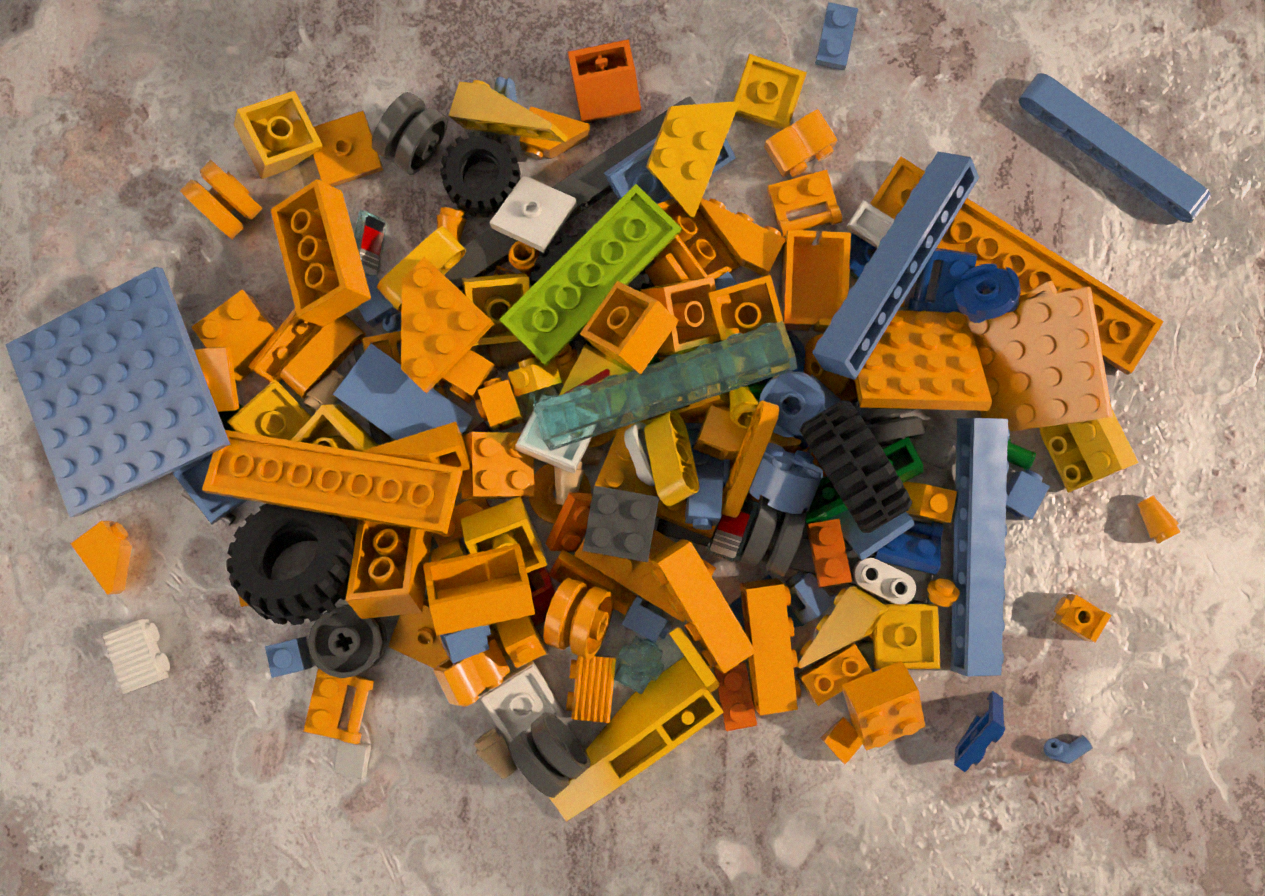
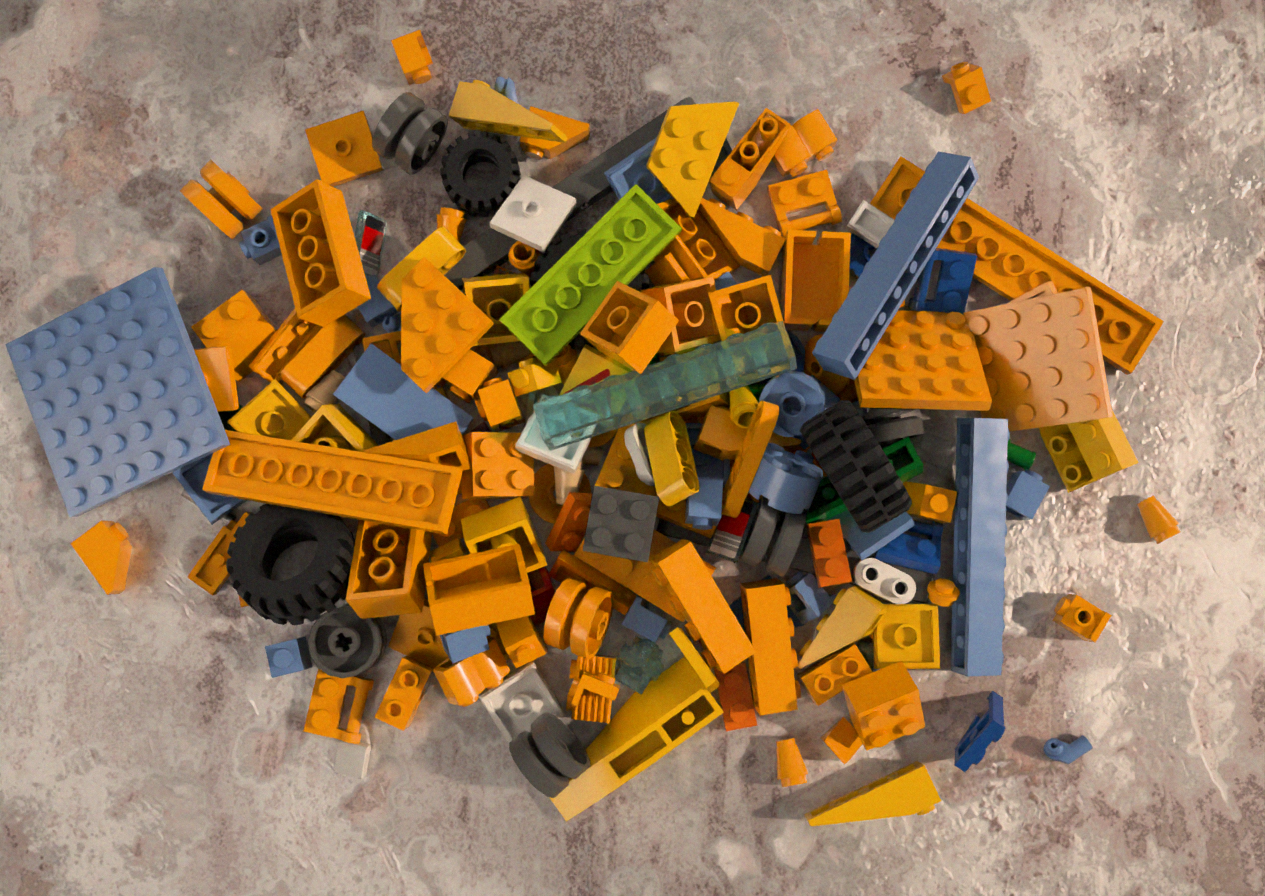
white brick [103,619,170,694] -> none
yellow slope [234,91,323,179] -> none
tan cone [474,729,517,779] -> none
orange slope [568,39,641,123] -> none
yellow tile [733,54,807,130] -> none
medium blue plate [815,2,858,70] -> none
blue plate [954,264,1021,323] -> none
medium blue beam [1018,73,1211,223] -> none
none -> light orange hinge [187,511,255,596]
none -> medium blue brick [239,215,282,265]
none -> light orange brick [375,656,434,731]
none -> light orange brick [391,30,433,85]
none -> light orange bracket [568,671,620,707]
none -> light orange slope [709,108,791,211]
none -> light orange cone [776,738,808,787]
none -> yellow slope [804,760,941,826]
none -> light orange bracket [942,62,991,114]

